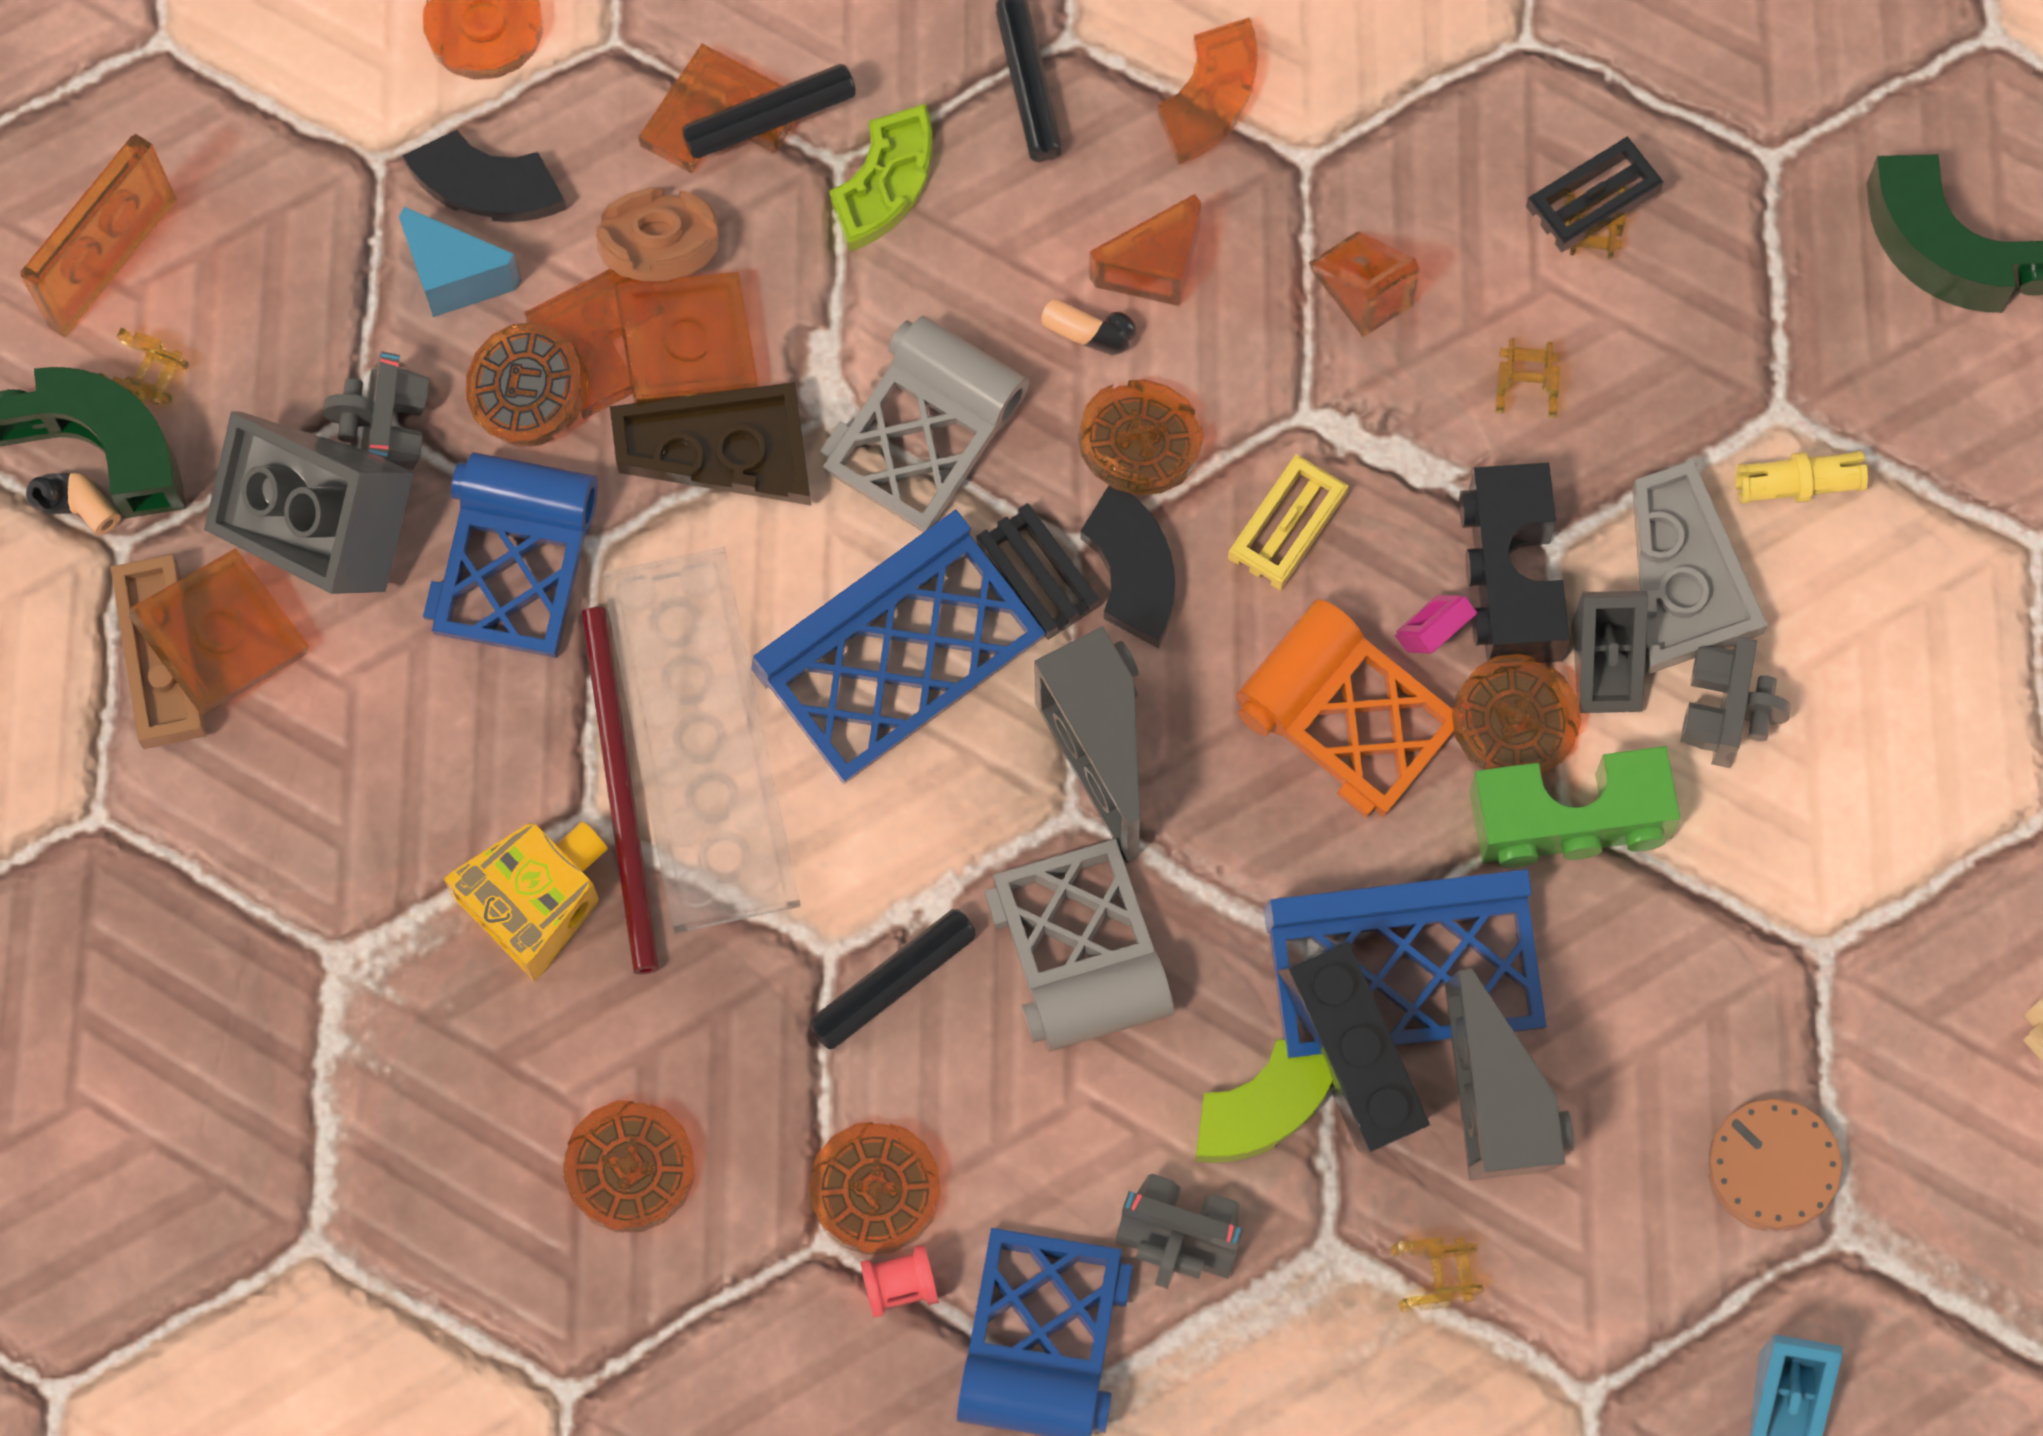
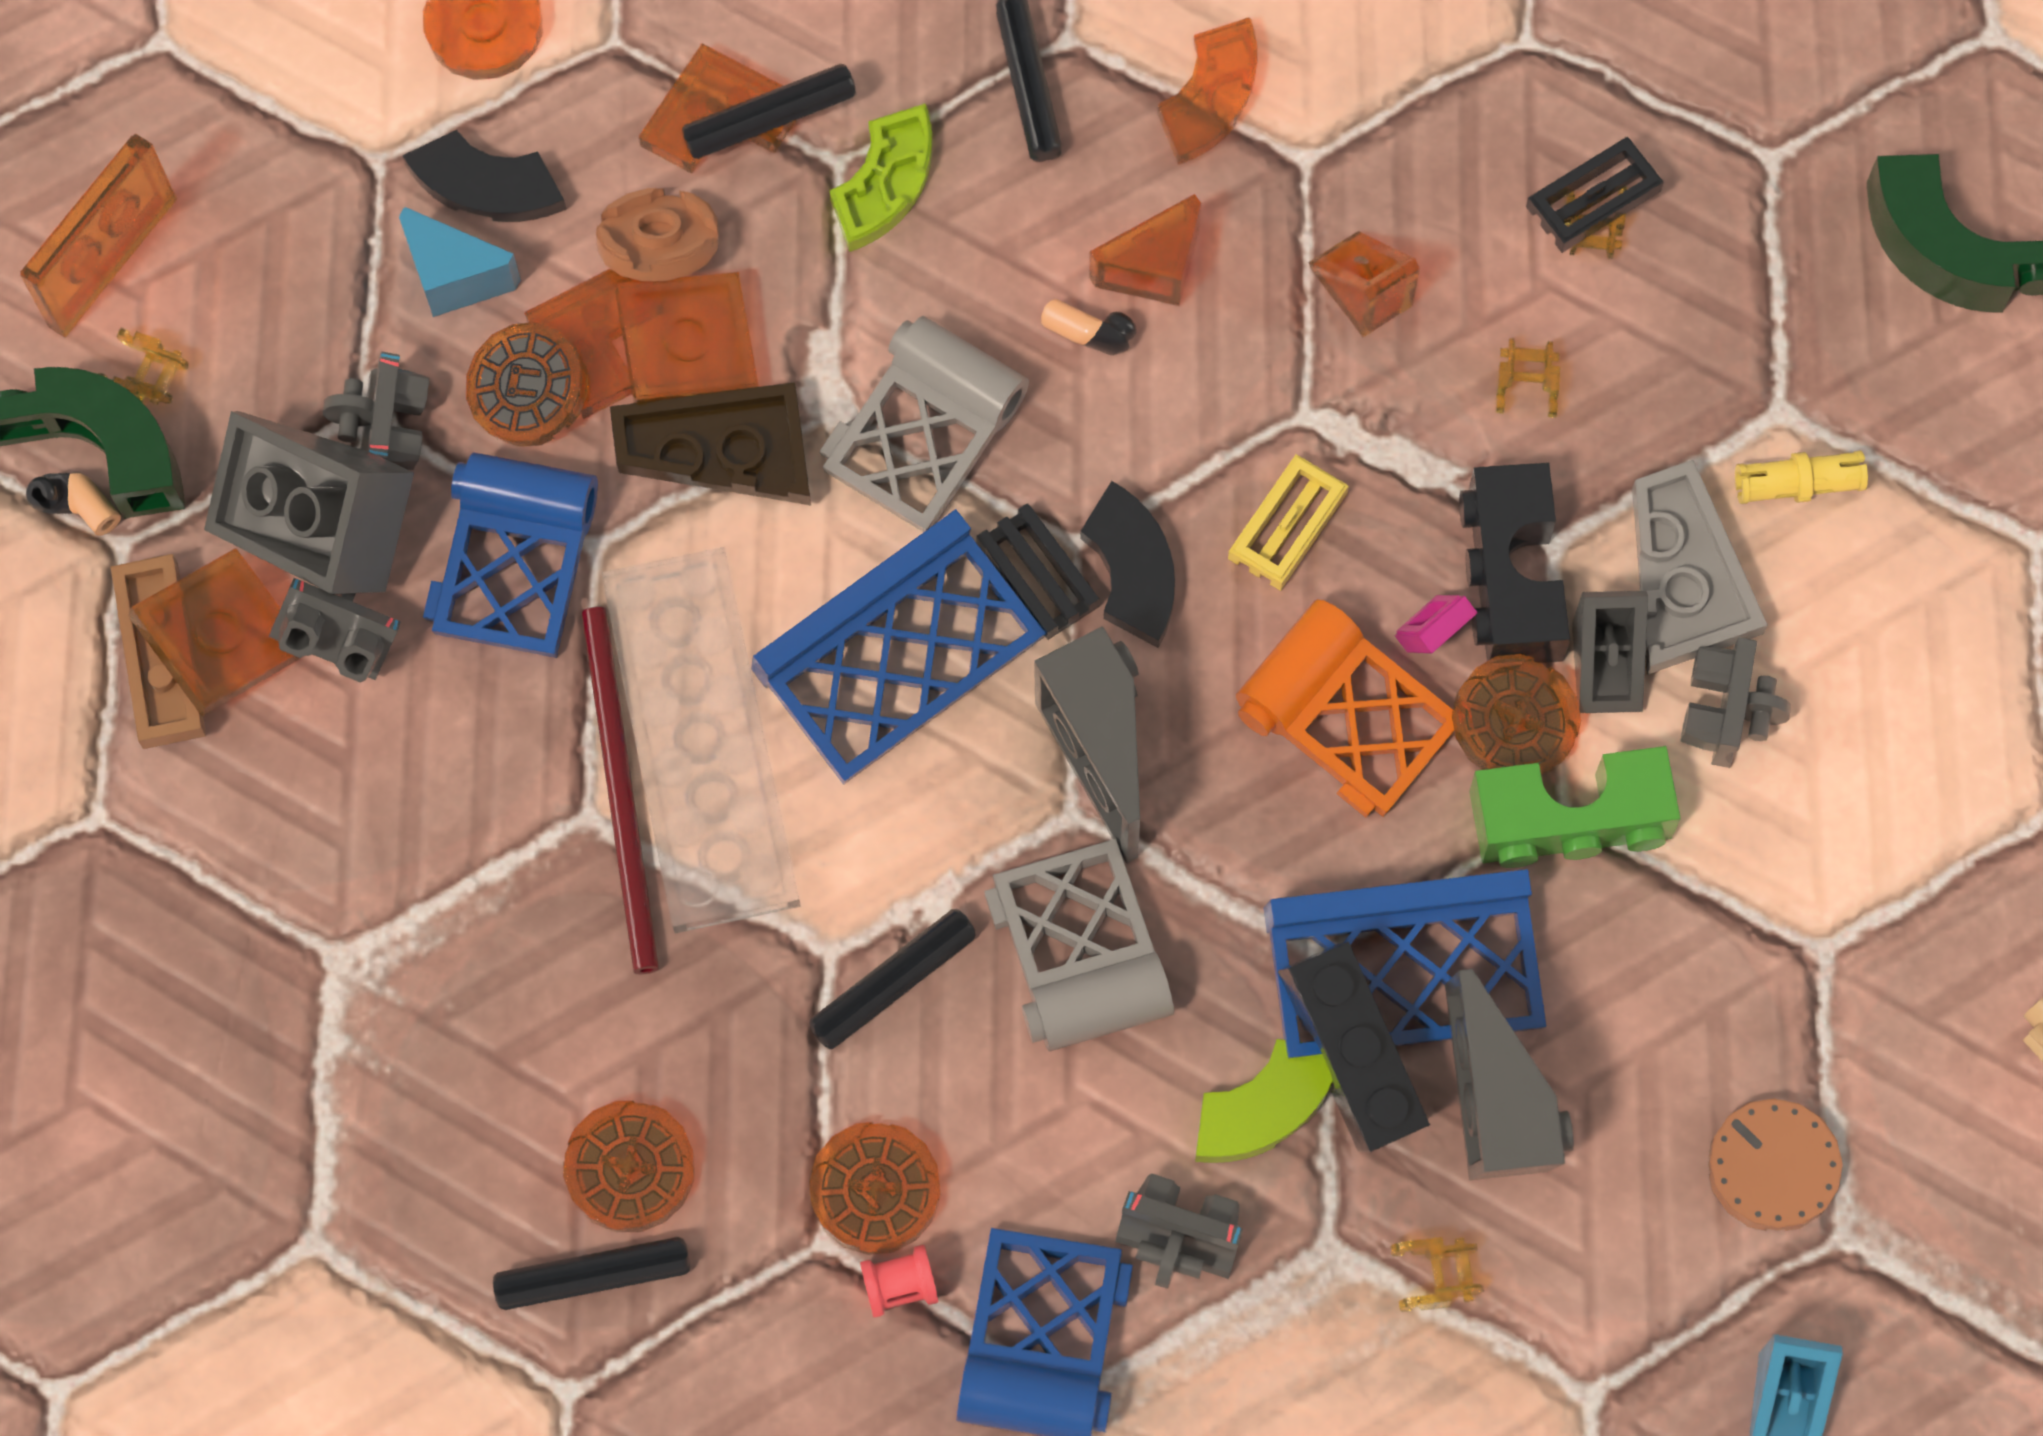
yellow torso [444,821,608,981] -> none
clear orange tile [1078,379,1204,495] -> none
none -> dark grey hips [268,578,401,683]
none -> black axle [493,1237,690,1310]

